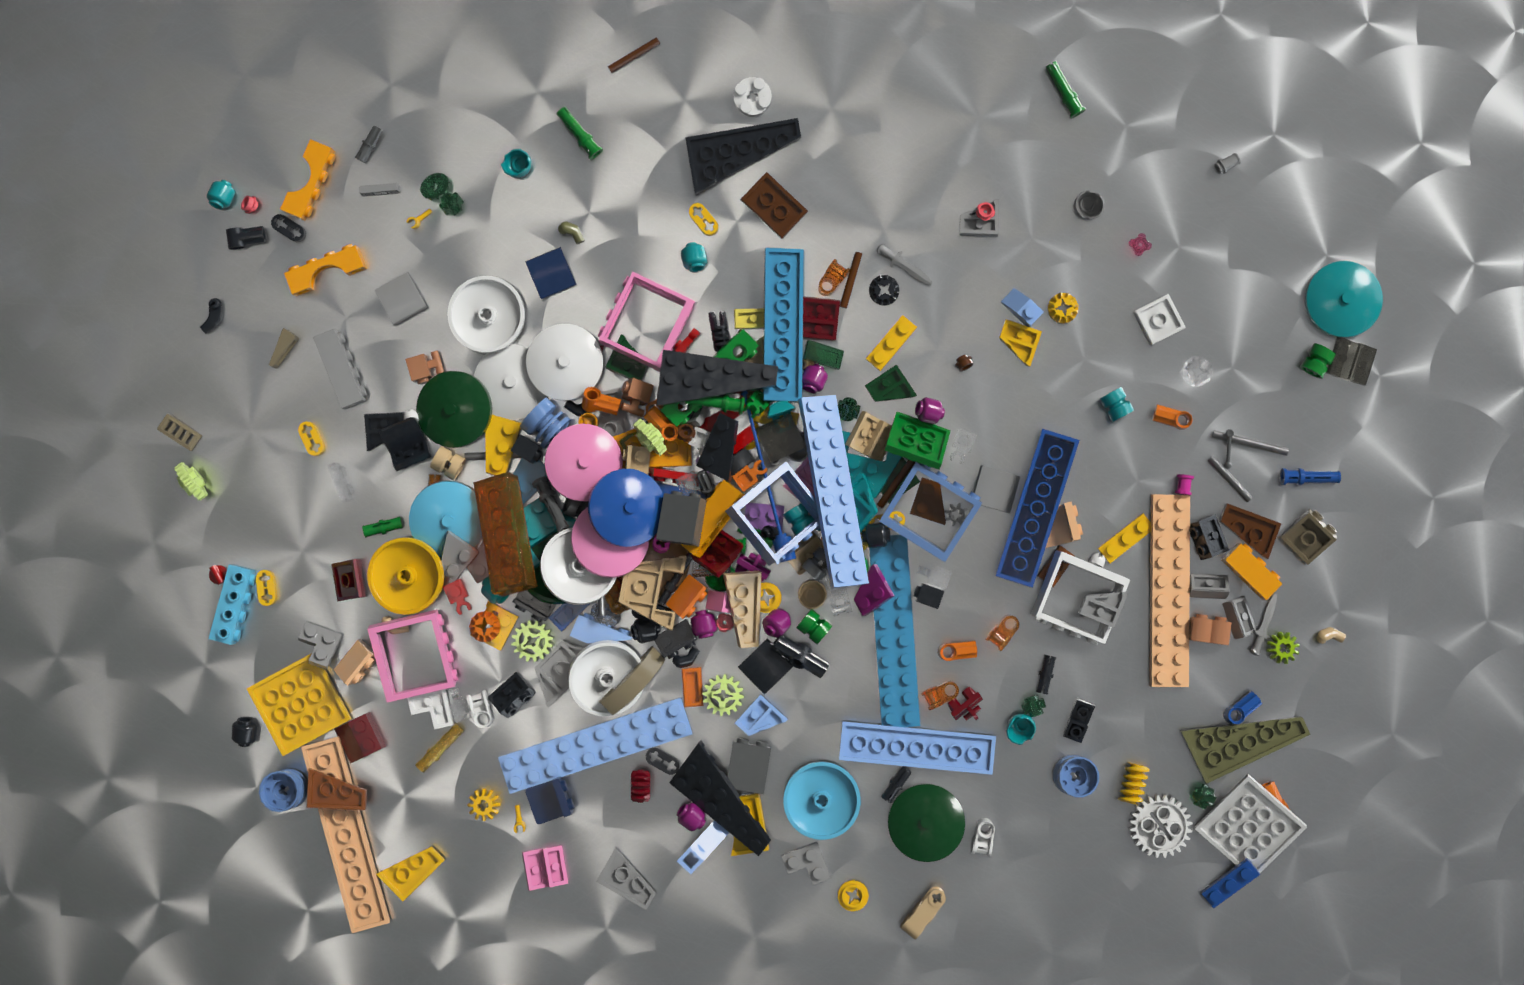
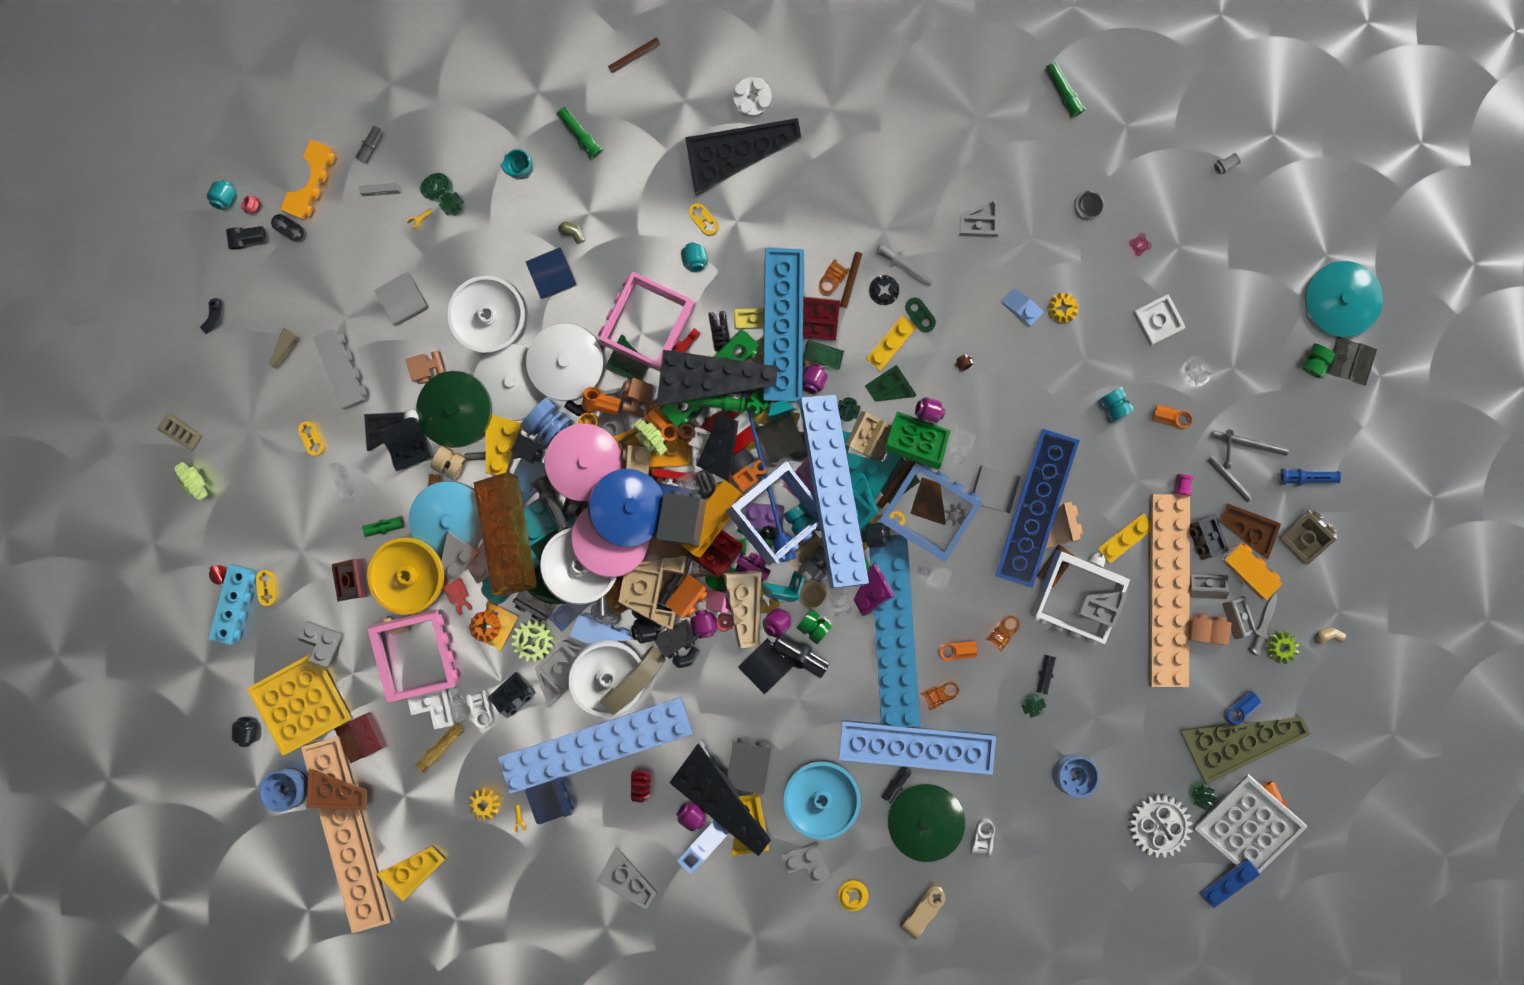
light orange arch [284,244,367,297] -> none
light nougat slope [334,639,376,686] -> none
bright pink slope [522,845,568,891] -> none
black beam [646,747,680,775] -> none
dark pink bush [652,535,670,554] -> none
orange tile [682,667,704,707] -> none
yellowish green gear [702,674,744,716] -> none
light blue wing [735,694,788,736] -> none
reddish brown tile [740,172,808,239] -> none
black brick [913,583,944,609] -> none
dark red hips [947,687,983,721] -> none
coral plate [976,202,995,221] -> none
yellow wing [999,319,1042,367] -> none
teal hair [1006,714,1036,745] -> none
black slope [1063,698,1095,743] -> none
yellow piece [1118,762,1150,805] -> none
none -> teal piece [761,571,805,603]
none -> dark green plate [905,297,936,333]

